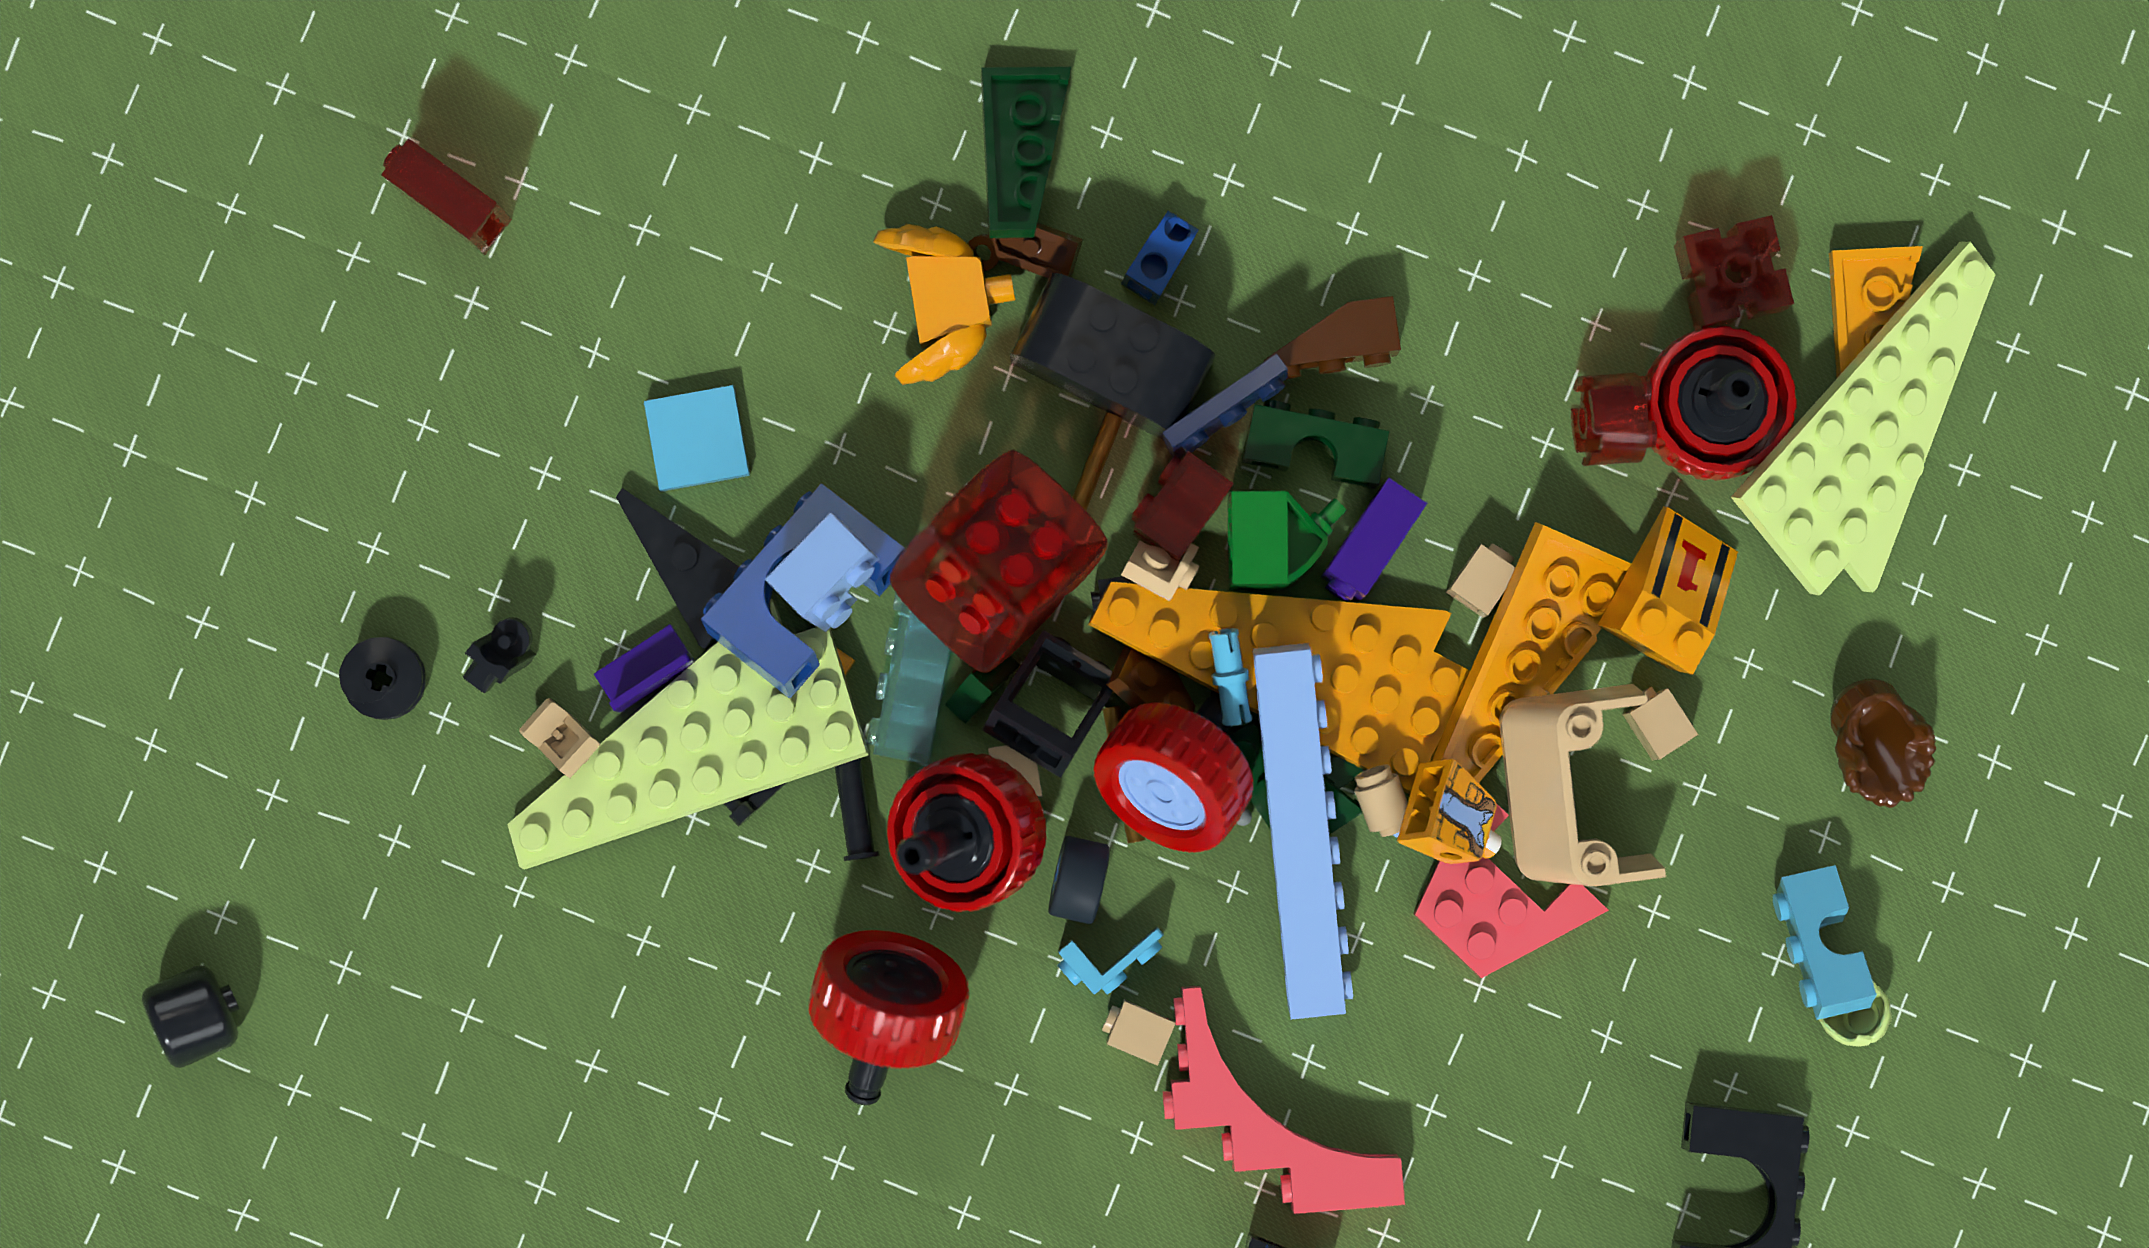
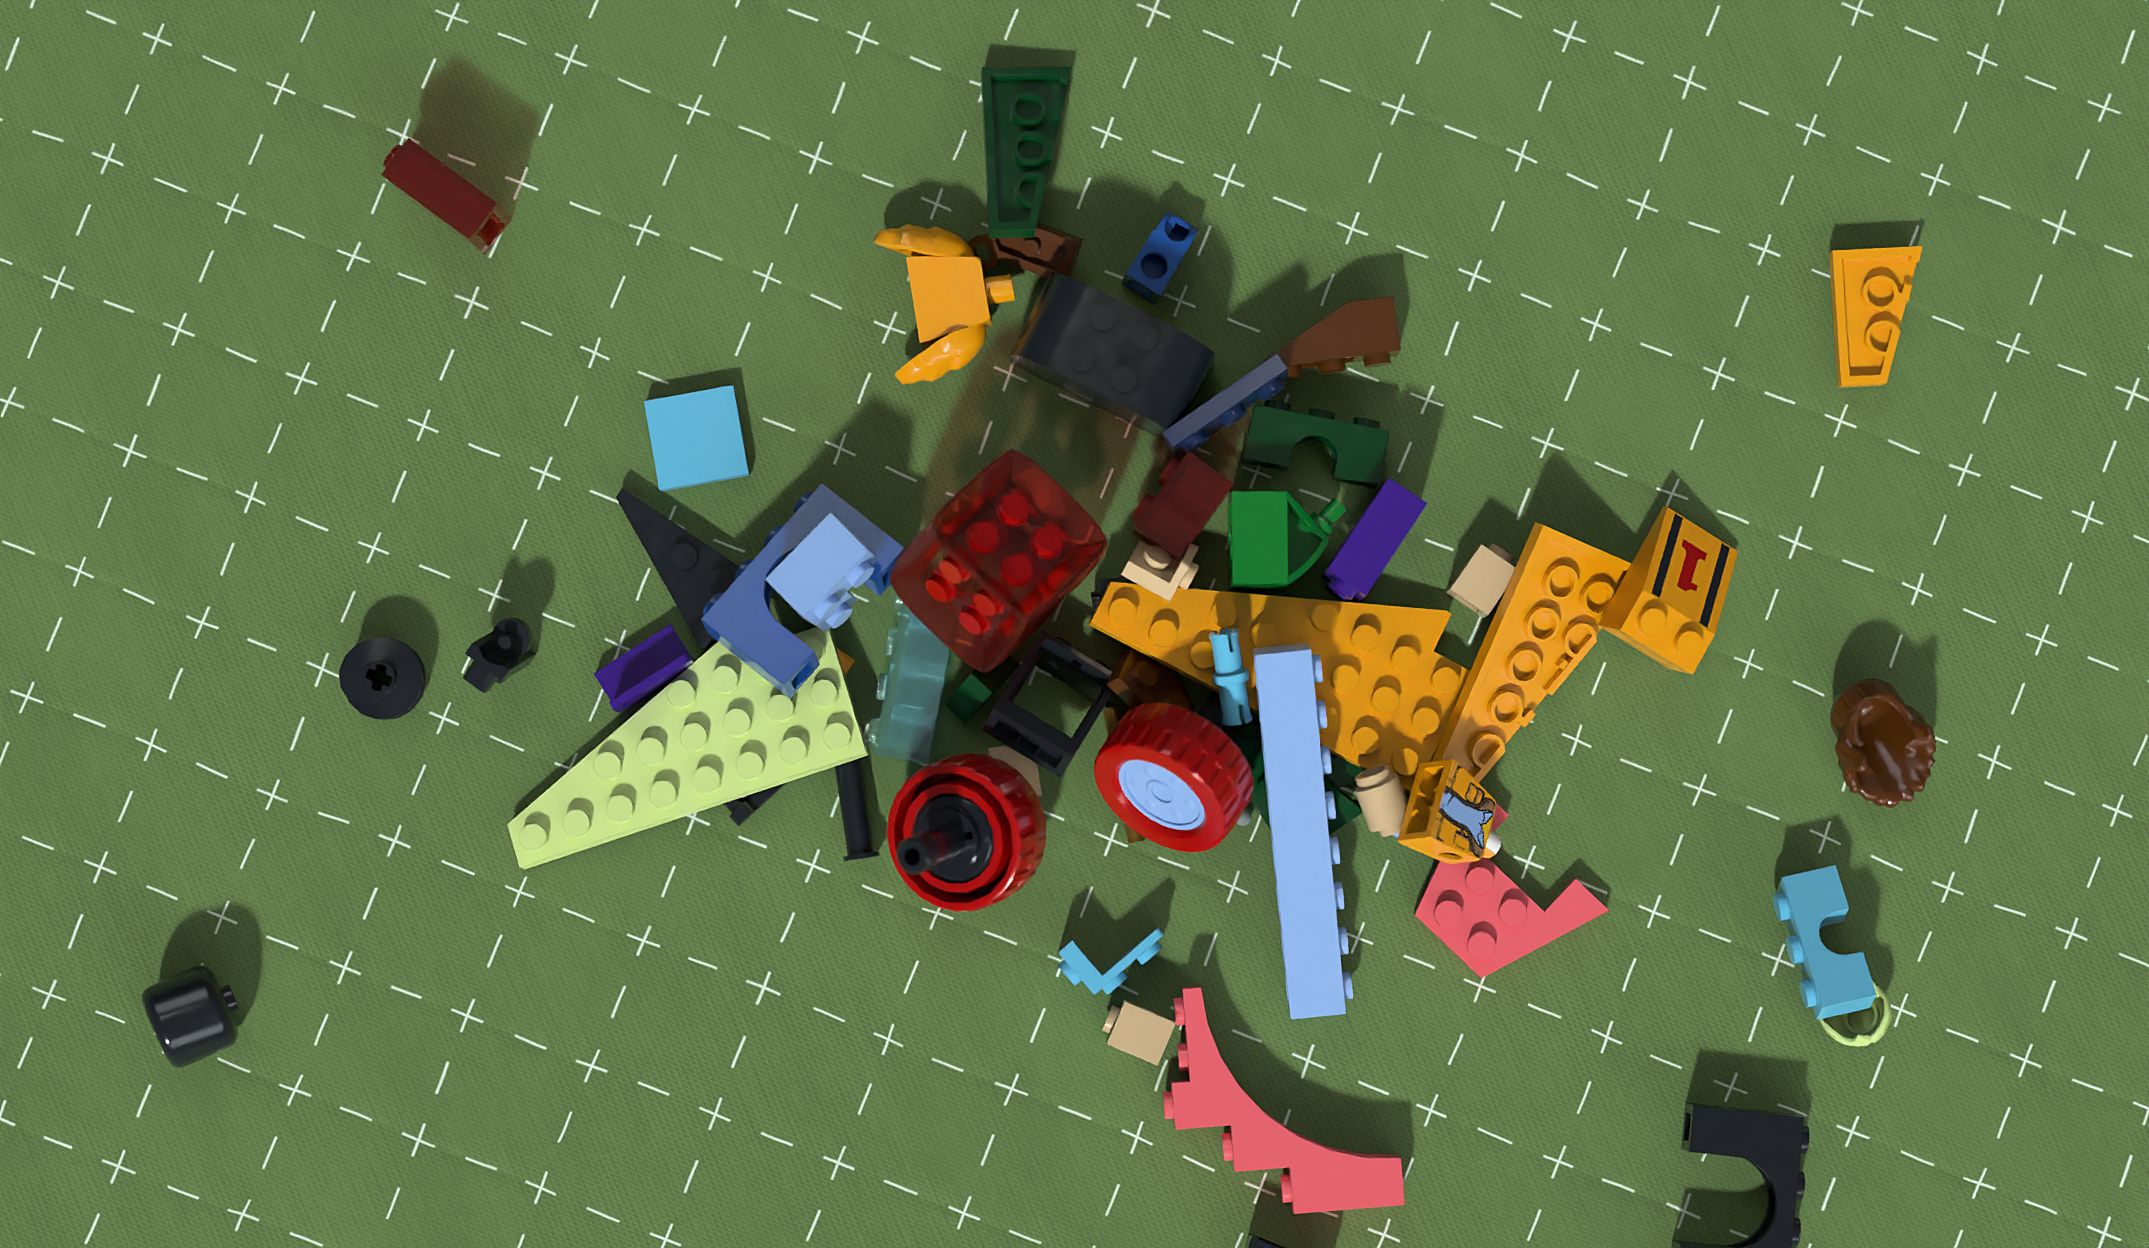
tan bracket [519,698,601,778] -> none
red wheel [808,930,969,1106] -> none
black wheel [1048,836,1110,924] -> none
pearl gold bar [1061,412,1123,545] -> none
tan windscreen [1499,684,1666,886] -> none
clear red brick [1571,372,1657,466] -> none
tan brick [1622,686,1698,760] -> none
red wheel [1638,326,1797,481] -> none
clear red brick [1674,215,1794,331] -> none
yellowish green wing [1731,242,1995,595] -> none

